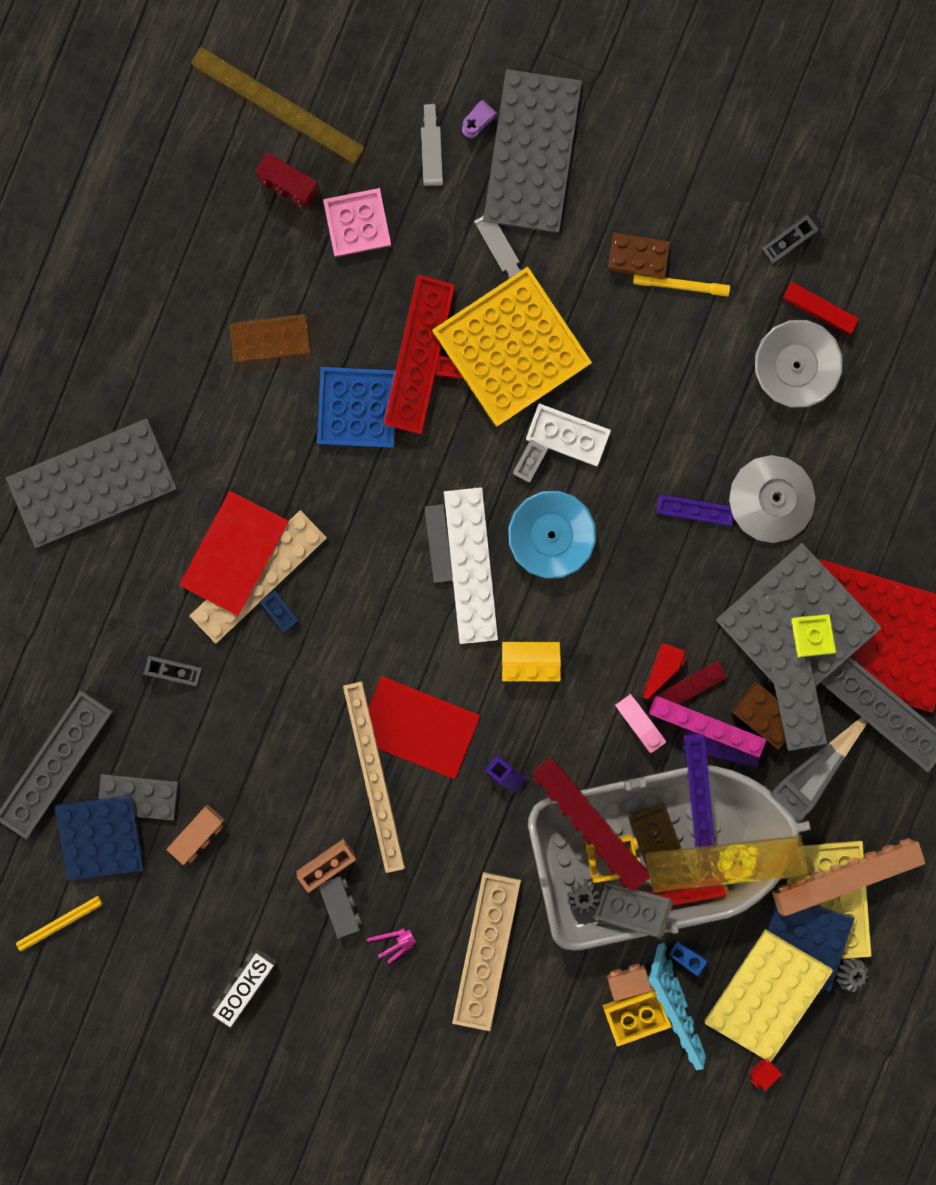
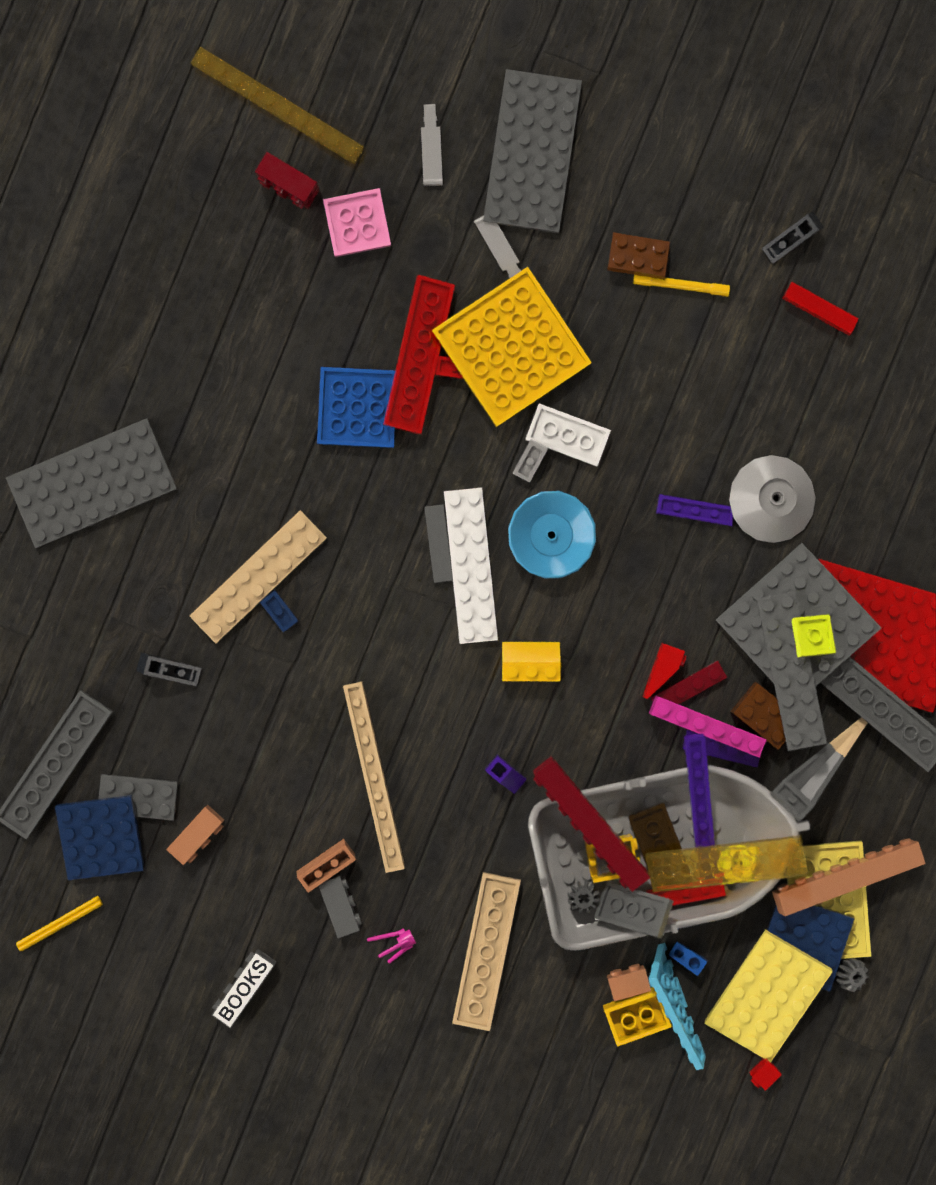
red piece [179,491,289,616] -> none
clear orange plate [229,314,310,363] -> none
red piece [369,676,480,779] -> none
medium lavender piece [462,100,497,138] -> none
bright pink slope [615,694,666,753] -> none
light grey dish [755,320,842,407] -> none

